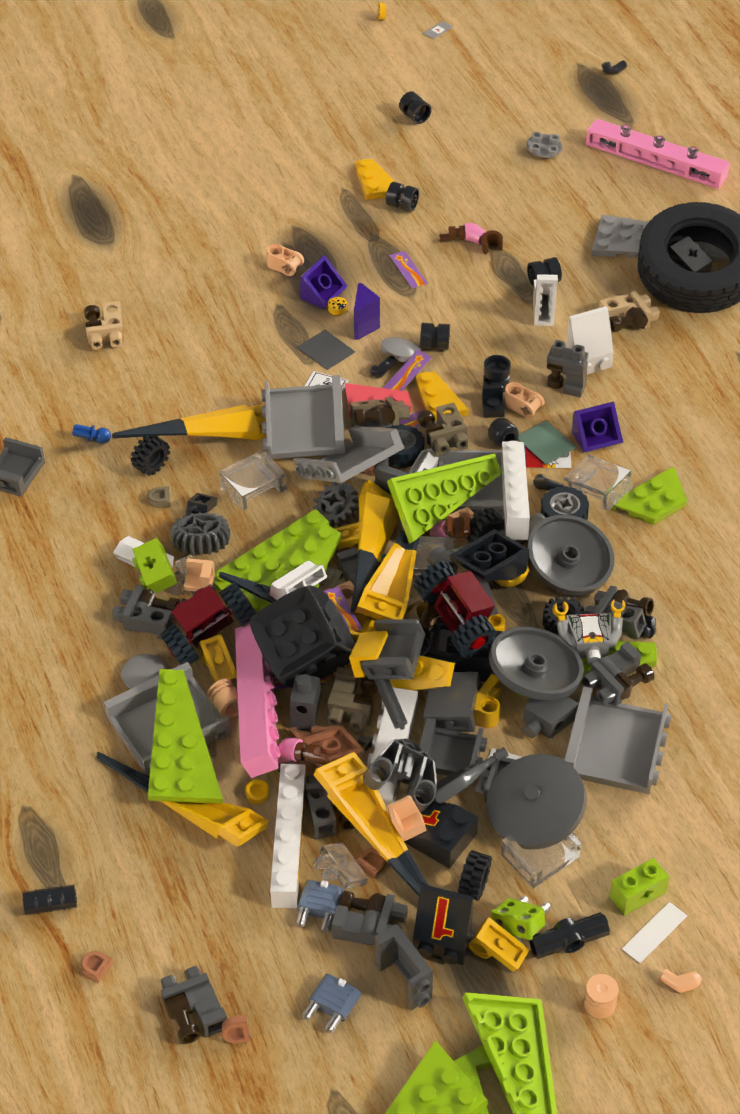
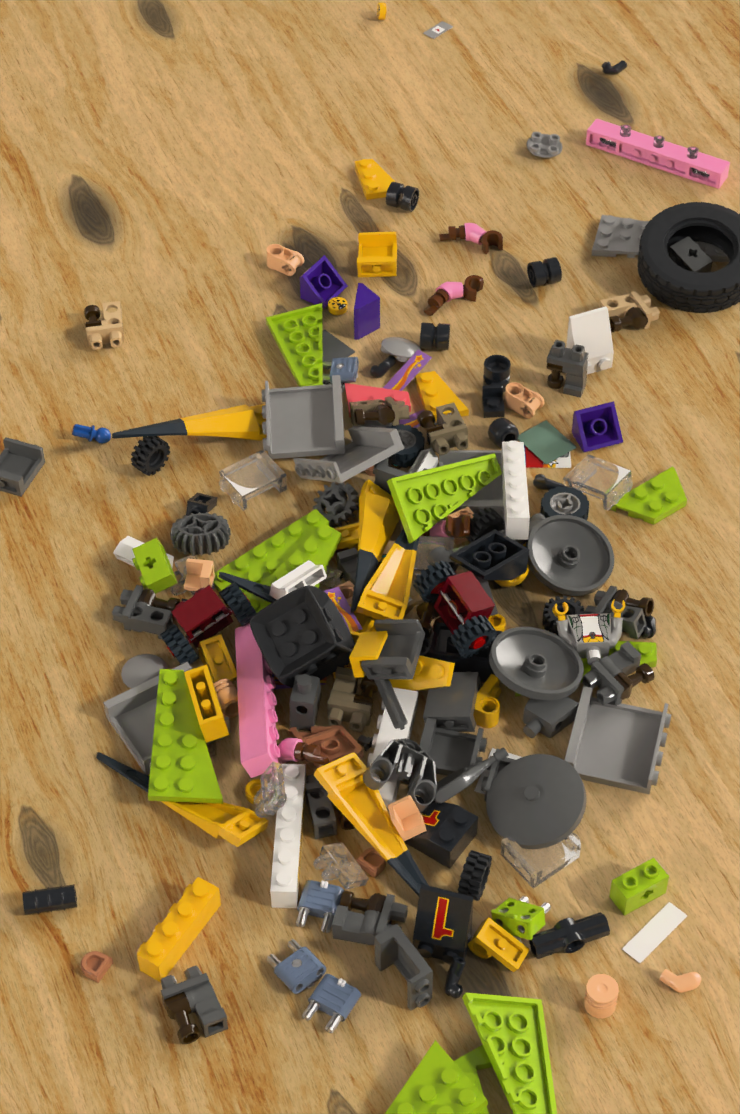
dark tan tile [147,486,170,508] -> none
nougat tile [221,1014,251,1043] -> none
medium lavender sticker [389,251,428,288] -> none
black wheel [399,91,432,124] -> none
white arch [533,275,558,326] -> none
none -> yellow brick [137,877,221,983]
none -> yellow brick [184,664,229,743]
none -> clear hinge [254,761,287,818]
none -> lime wing [266,303,323,387]
none -> sand blue piece [267,939,326,994]
none -> sand blue piece [323,357,359,384]
none -> yellow panel [357,232,397,277]
none -> reddish brown piece [424,275,484,316]
none -> black arm [444,956,466,999]

